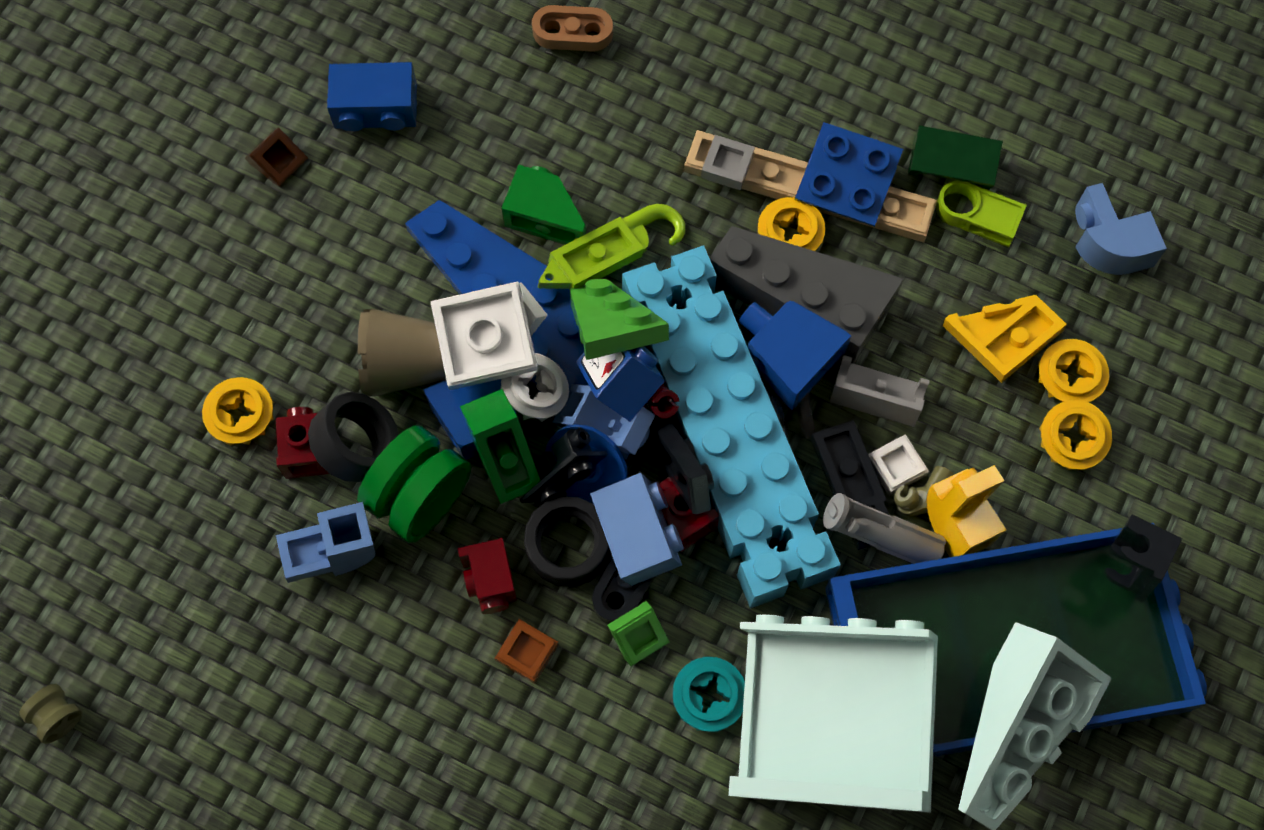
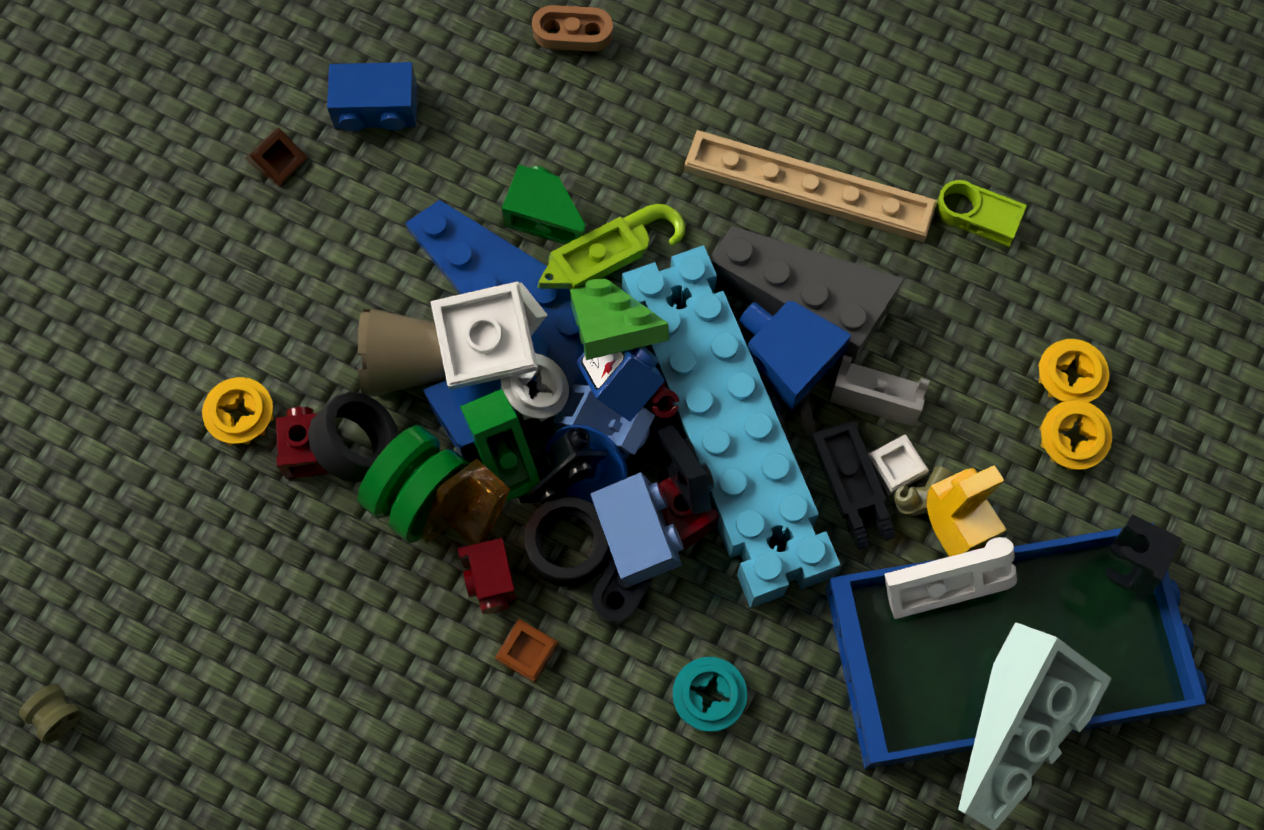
medium blue brick [276,502,375,583] -> none
bright green tile [607,601,670,666] -> none
light grey tile [701,135,755,190] -> none
light aqua panel [728,615,938,813] -> none
yellow gear [758,197,825,251] -> none
blue hinge [795,122,903,227] -> none
light grey piece [823,493,946,564] -> none
dark green hinge [908,125,1003,190] -> none
yellow wing [943,295,1067,383] -> none
medium blue brick [1075,183,1167,275] -> none
none -> clear orange panel [420,459,510,545]
none -> white plate [884,537,1017,619]

